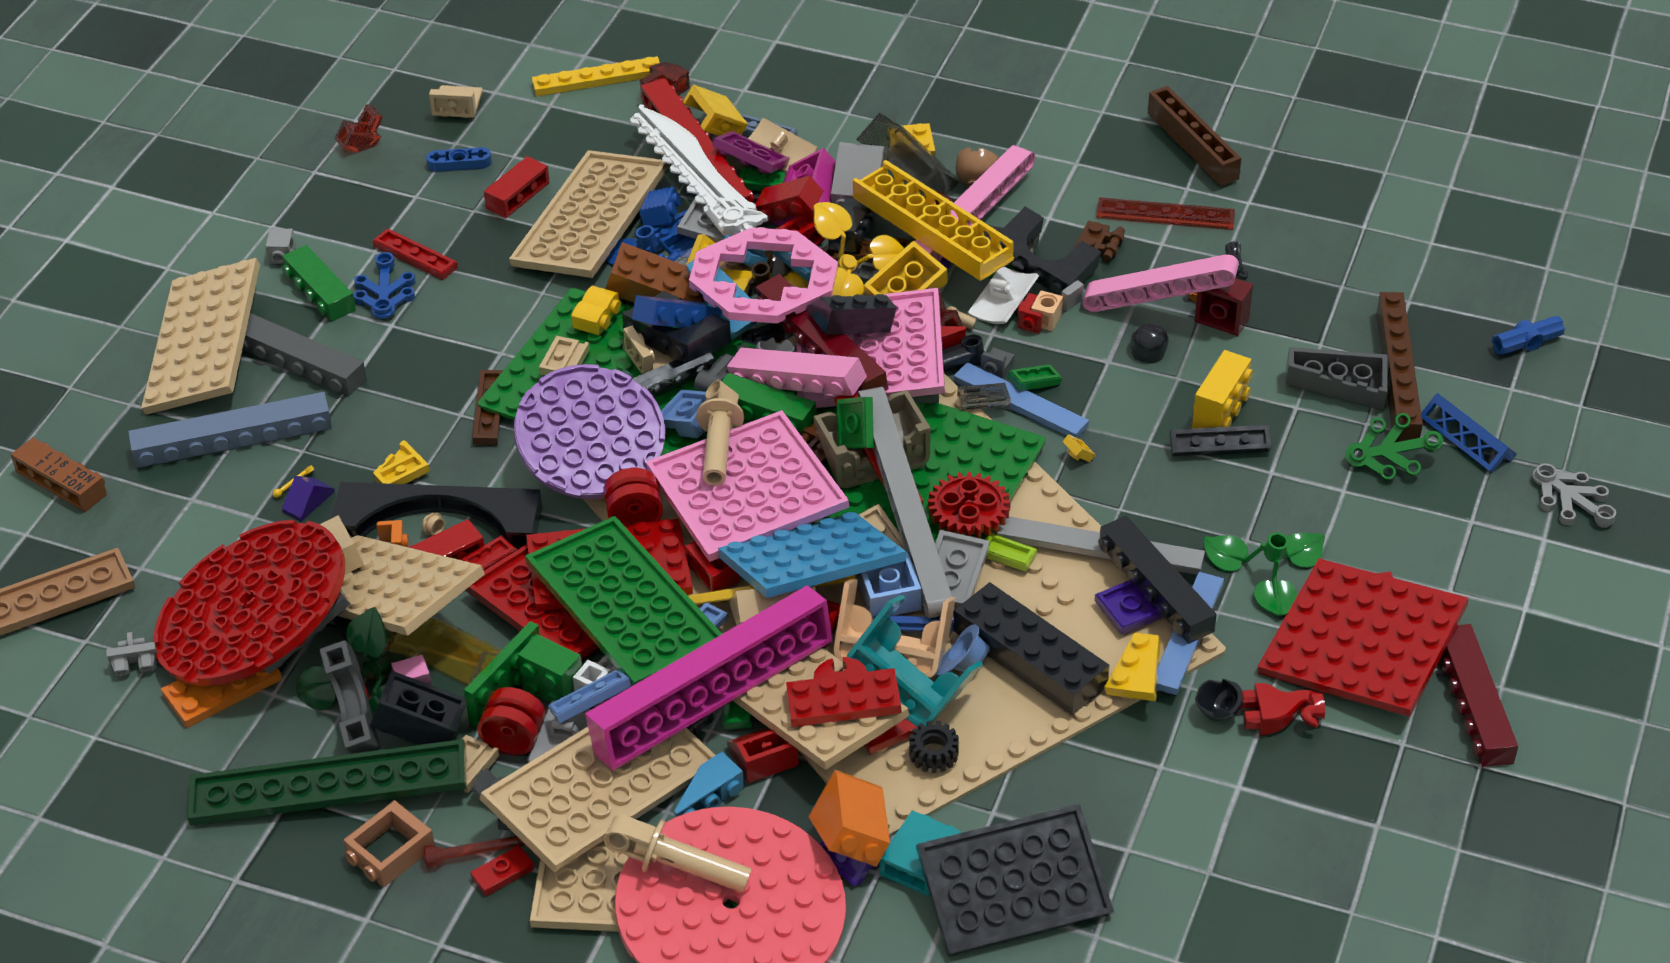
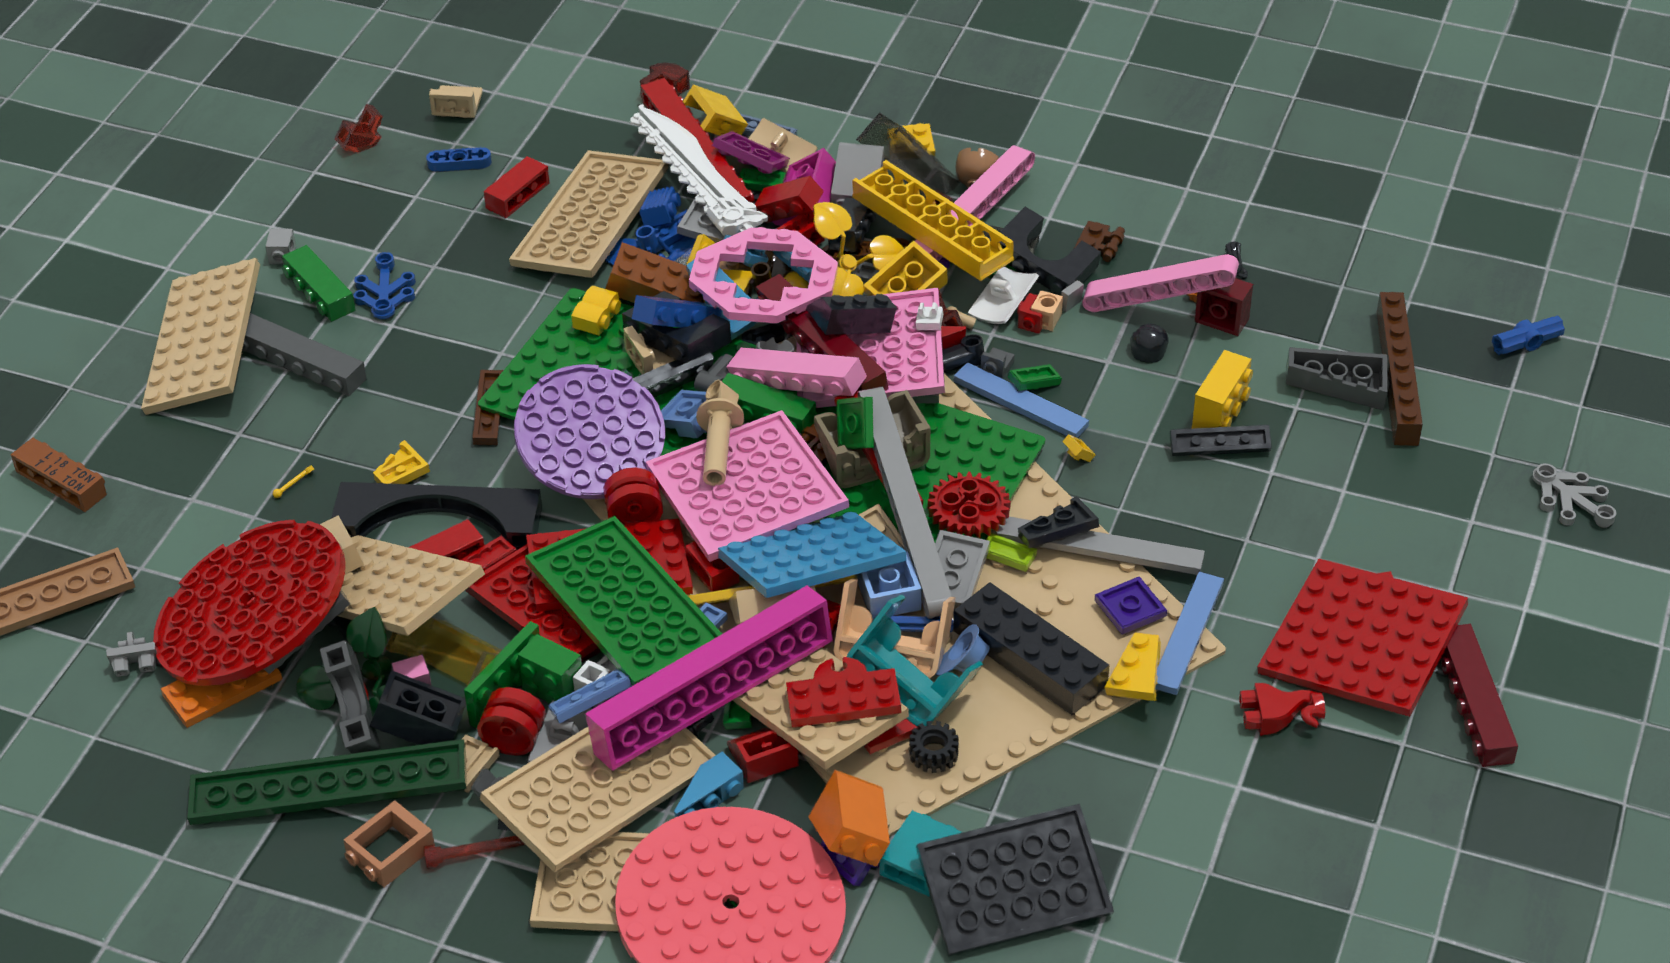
sand blue brick [128,392,332,468] -> none
dark purple slope [282,476,335,522] -> none
red tile [372,228,458,280] -> none
orange bracket [377,520,409,547] -> none
tan plate [422,513,446,536] -> none
red plate [470,845,534,896] -> none
yellow plate [532,56,663,97] -> none
tan plate [539,336,590,375] -> none
tan piece [604,814,752,893] -> none
clear smoke plate [957,383,1011,410] -> none
clear red tile [1097,197,1235,230] -> none
black brick [1098,516,1217,644] -> none
reddish brown brick [1148,86,1242,186] -> none
black hair [1195,679,1243,721] -> none
green plant [1203,532,1325,617] -> none
green plant [1345,413,1443,481] -> none
blue fence [1421,393,1517,473] -> none
none -> white tile [916,303,943,330]
none -> black wing [1018,496,1099,548]

